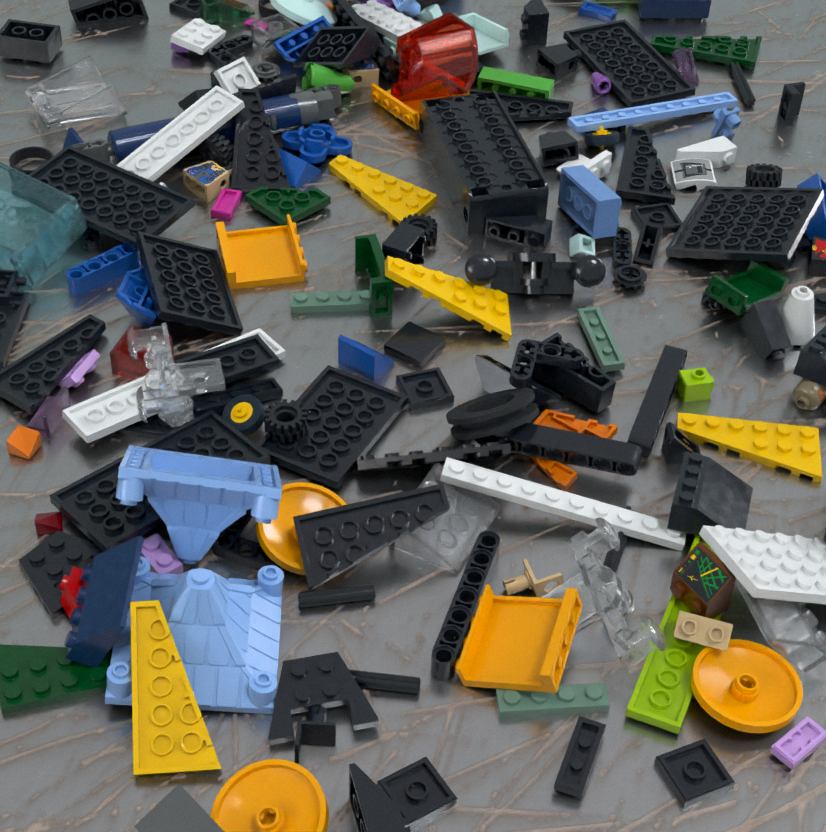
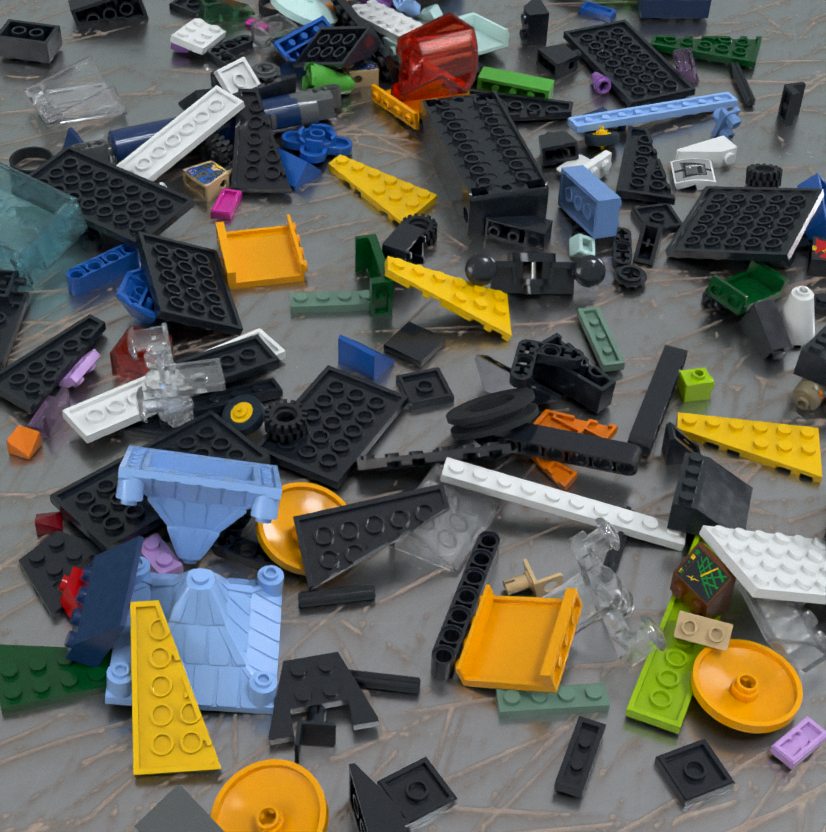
dark green plate [245,187,331,226] -> none

